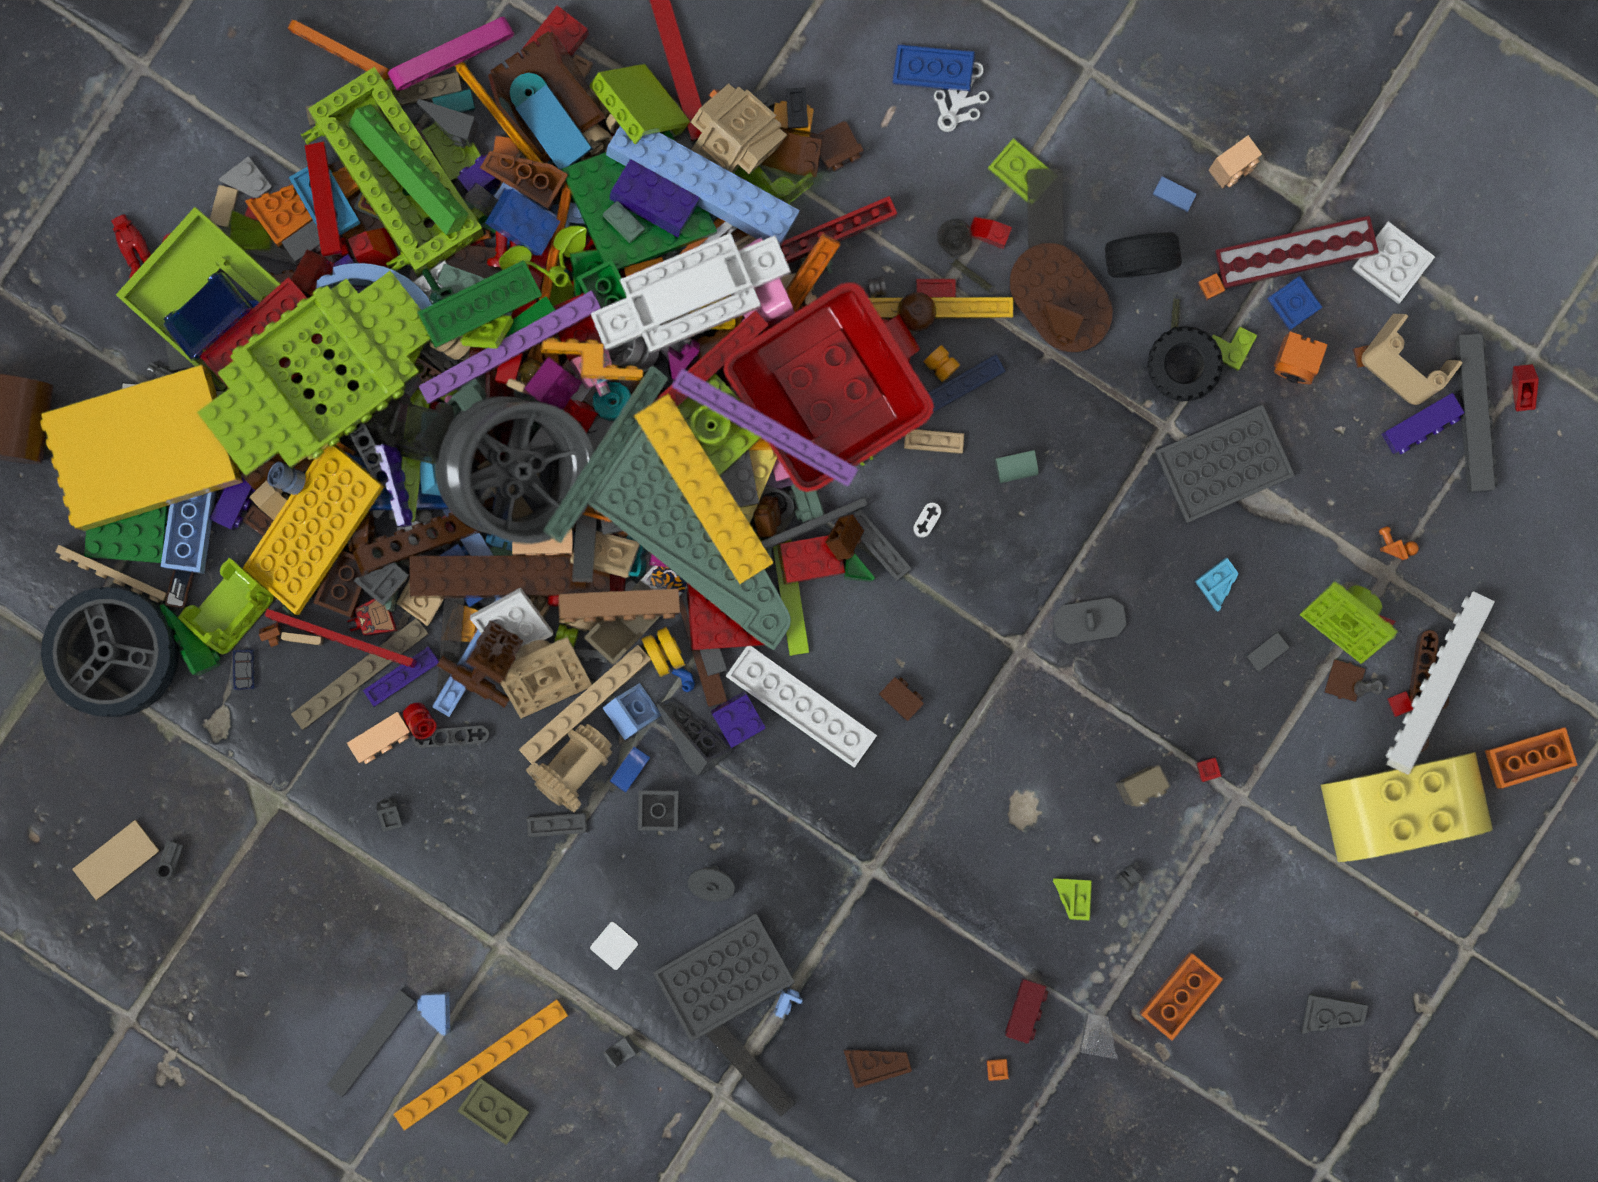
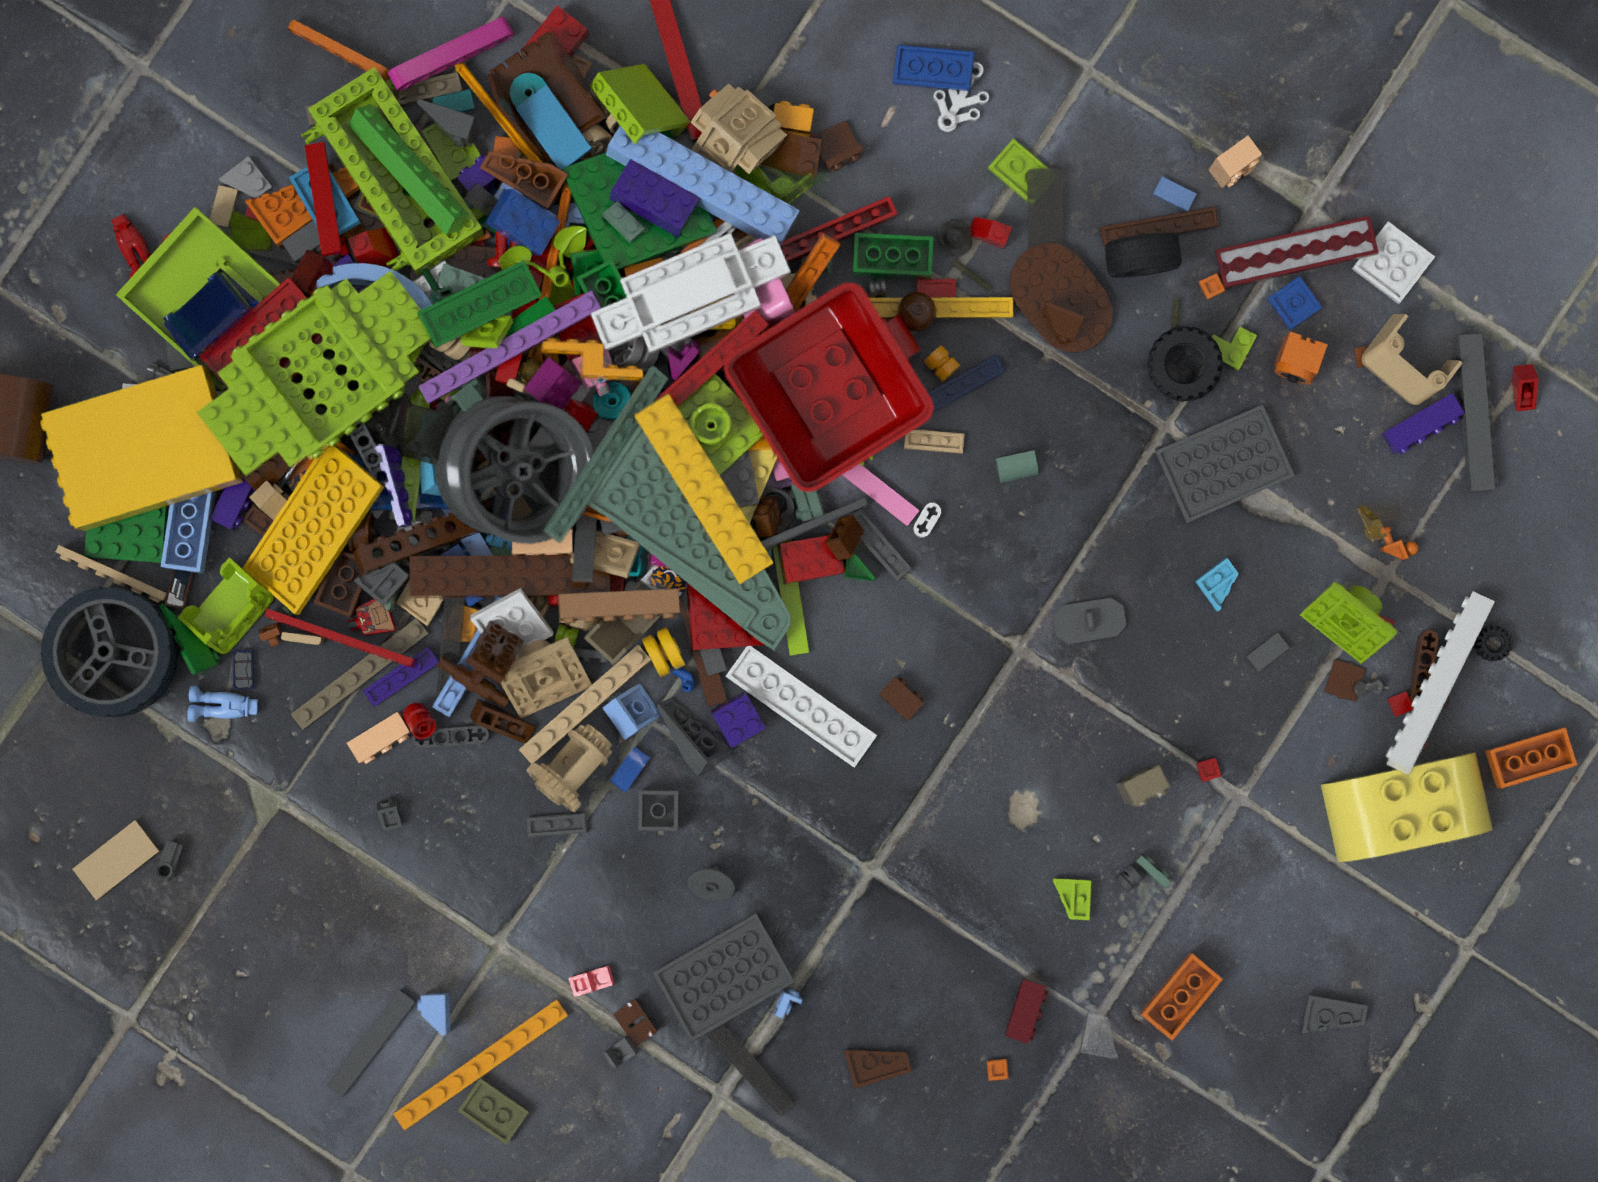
sand blue wheel [267,462,306,495] -> none
white sticker [590,922,638,970] -> none
medium lavender plate [672,369,858,486] -> none
black plate [786,87,808,129] -> none
none -> light blue piece [188,685,258,722]
none -> reddish brown slope [470,699,535,744]
none -> coral slope [569,965,615,997]
none -> reddish brown piece [613,998,658,1046]
none -> bright pink tile [842,464,919,526]
none -> green brick [853,233,933,279]
none -> reddish brown tile [1100,207,1219,247]
none -> sand green plate [1135,855,1171,888]
none -> clear yellow wing [1357,505,1387,542]
none -> black tyre [1474,625,1513,661]

